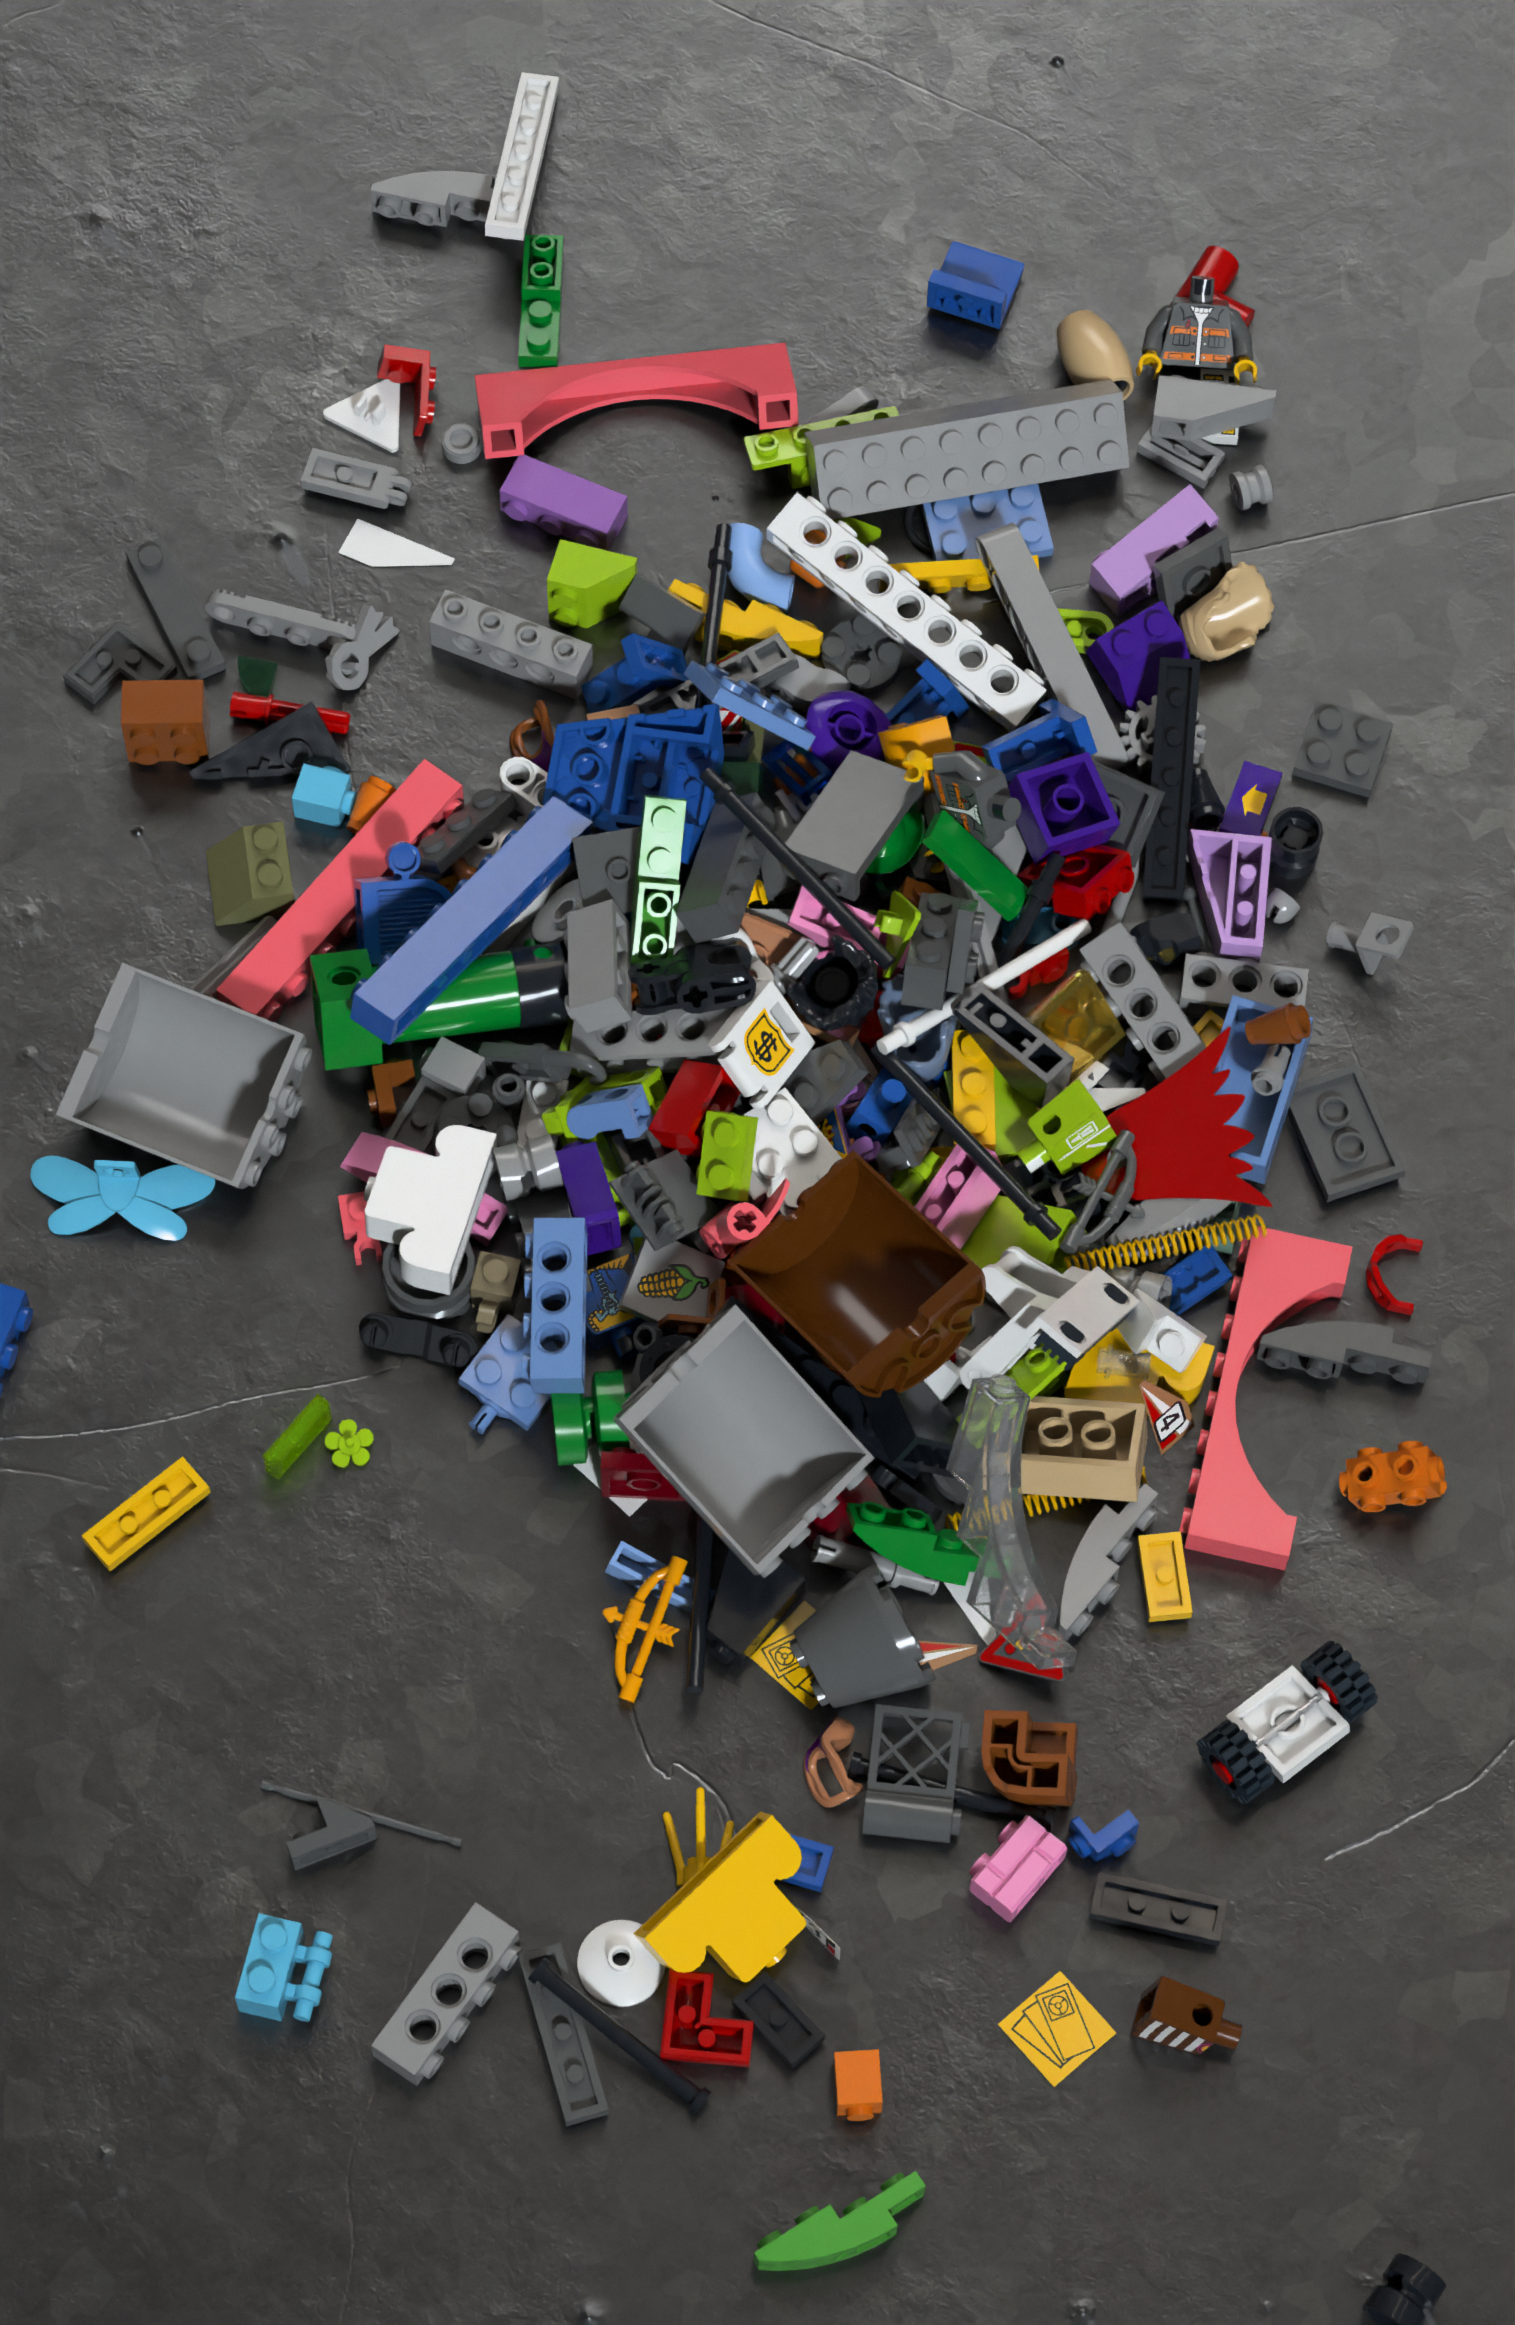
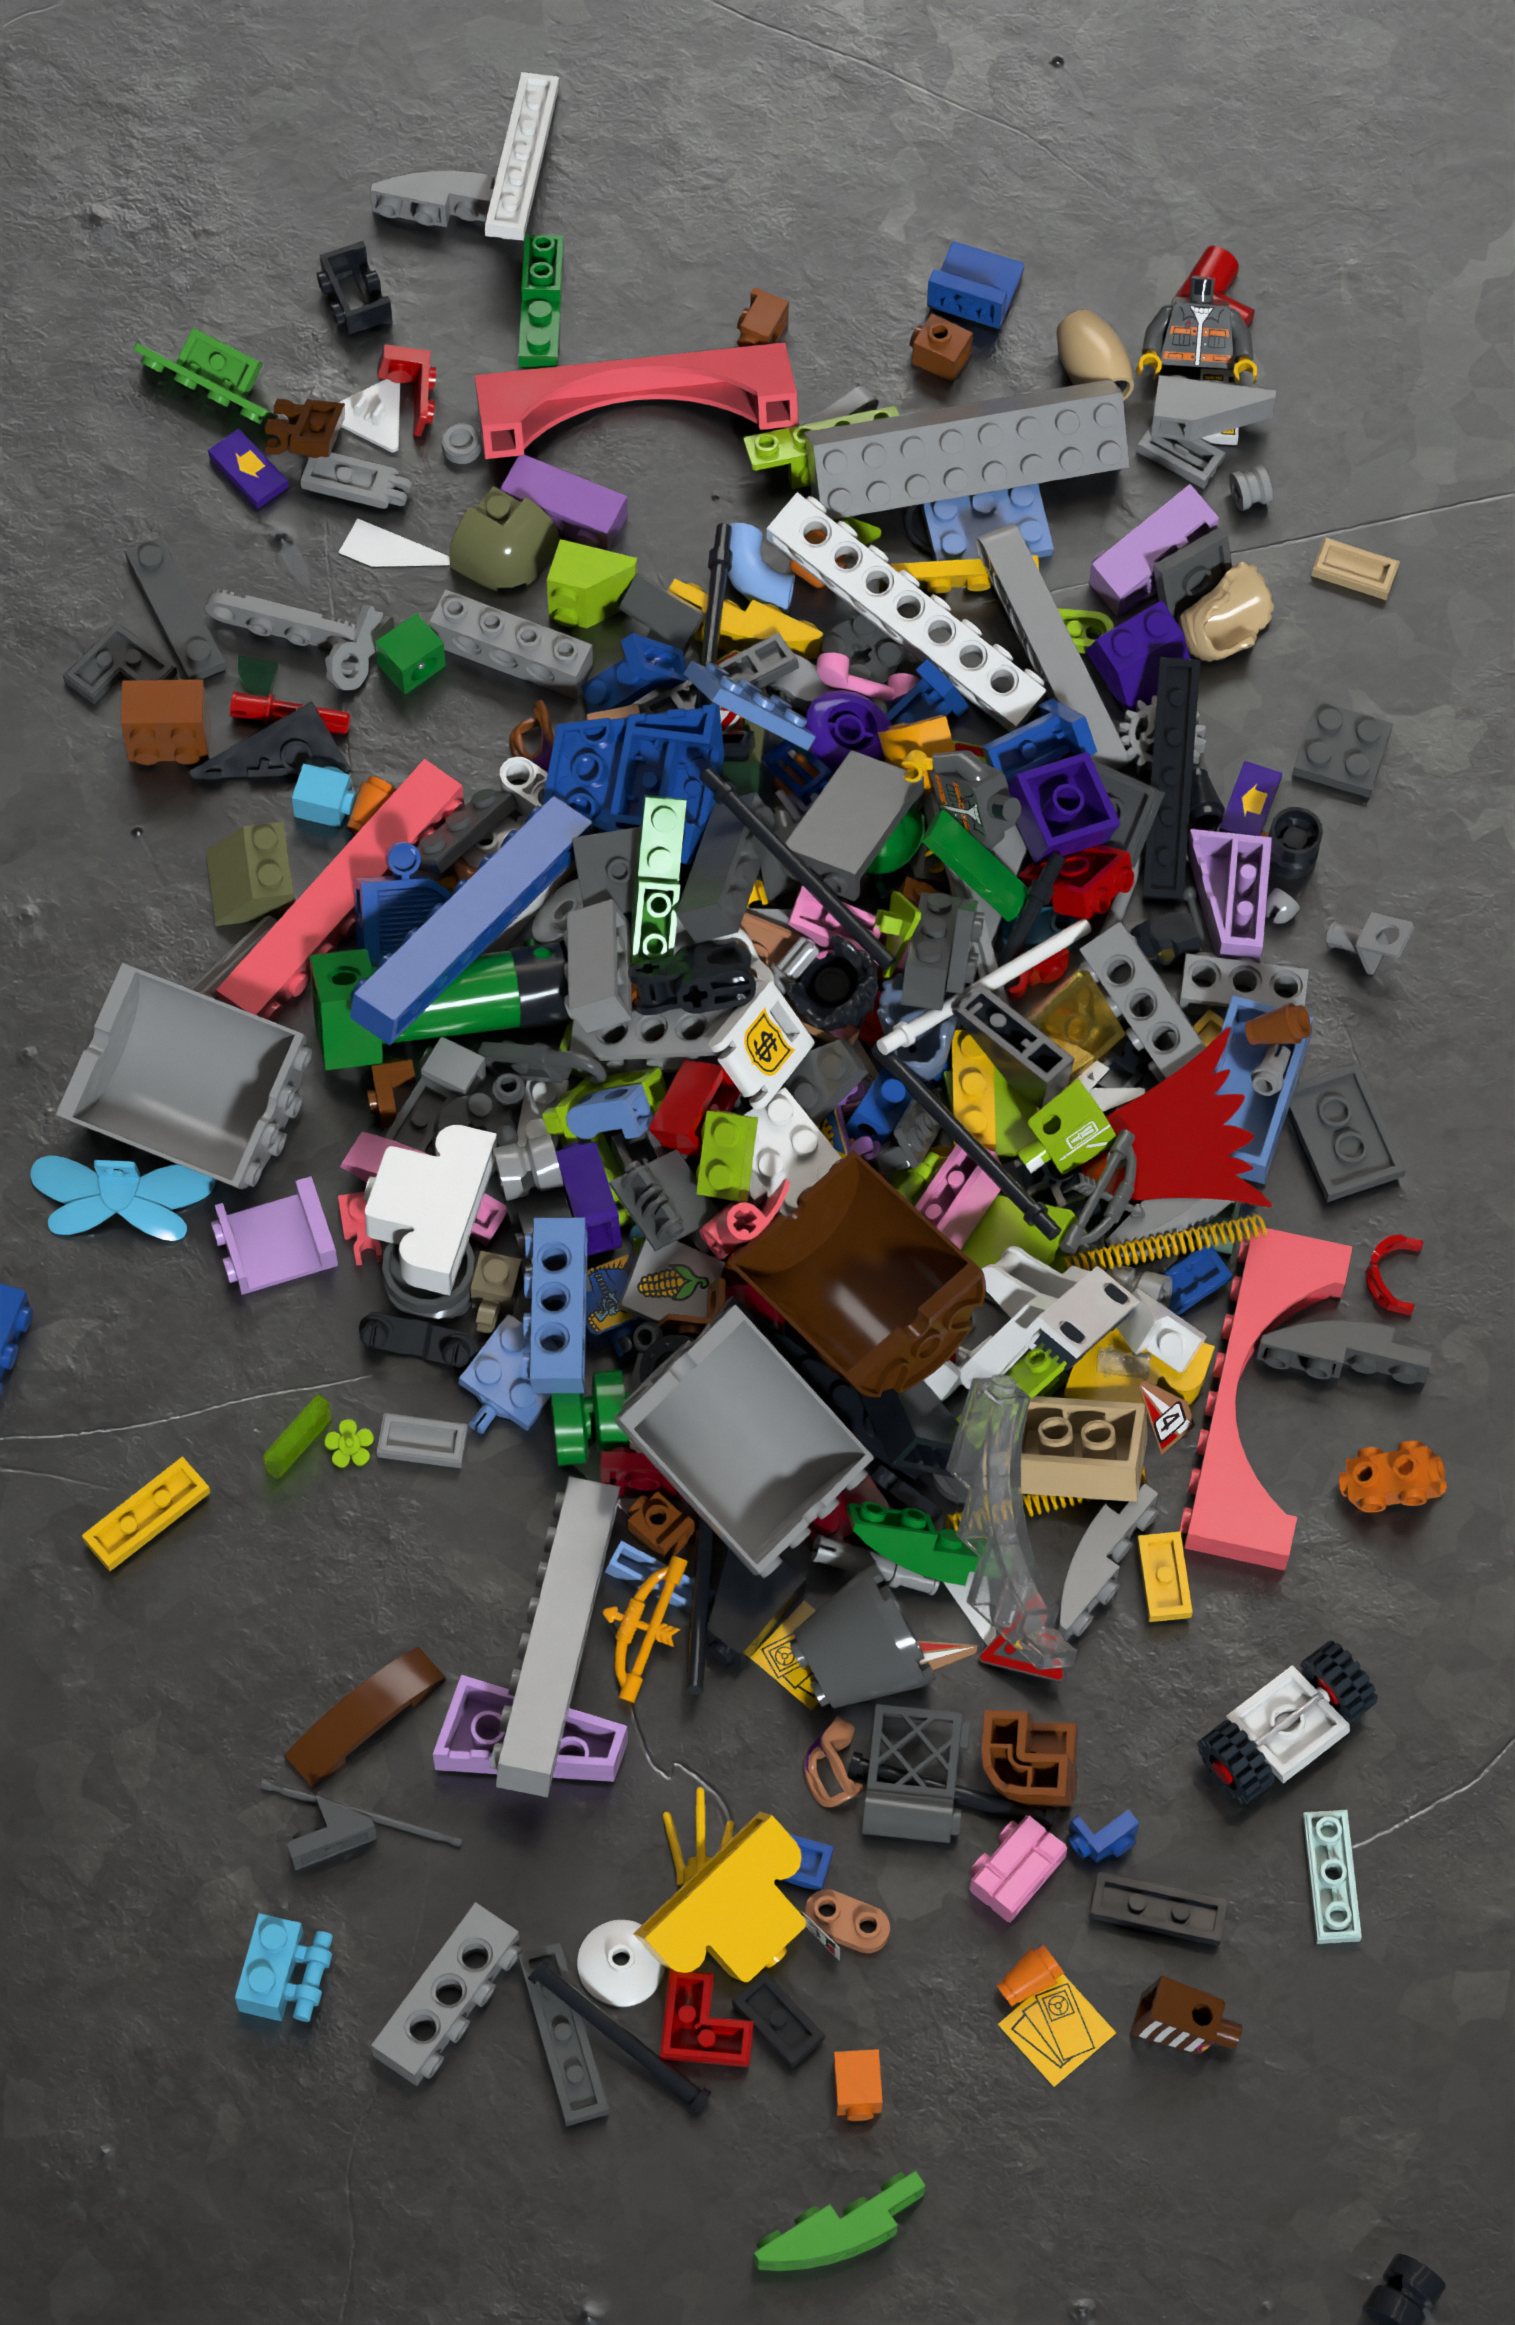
none -> bright green bracket [133,328,278,424]
none -> dark purple tile [208,429,288,509]
none -> lavender panel [211,1176,338,1295]
none -> reddish brown plate [265,398,345,458]
none -> reddish brown slope [284,1647,446,1790]
none -> black window [316,241,393,335]
none -> green piece [375,613,446,695]
none -> light grey tile [377,1413,468,1469]
none -> lavender wedge [433,1675,628,1782]
none -> olive brick [449,486,560,591]
none -> light grey brick [490,1476,620,1798]
none -> dark orange brick [628,1491,695,1564]
none -> dark orange brick [737,287,789,347]
none -> nougat plate [805,1889,890,1953]
none -> bright pink bar [817,653,920,705]
none -> dark orange brick [909,314,973,383]
none -> orange cone [996,1945,1064,2007]
none -> light aqua tile [1302,1810,1362,1944]
none -> tan tile [1311,537,1400,600]

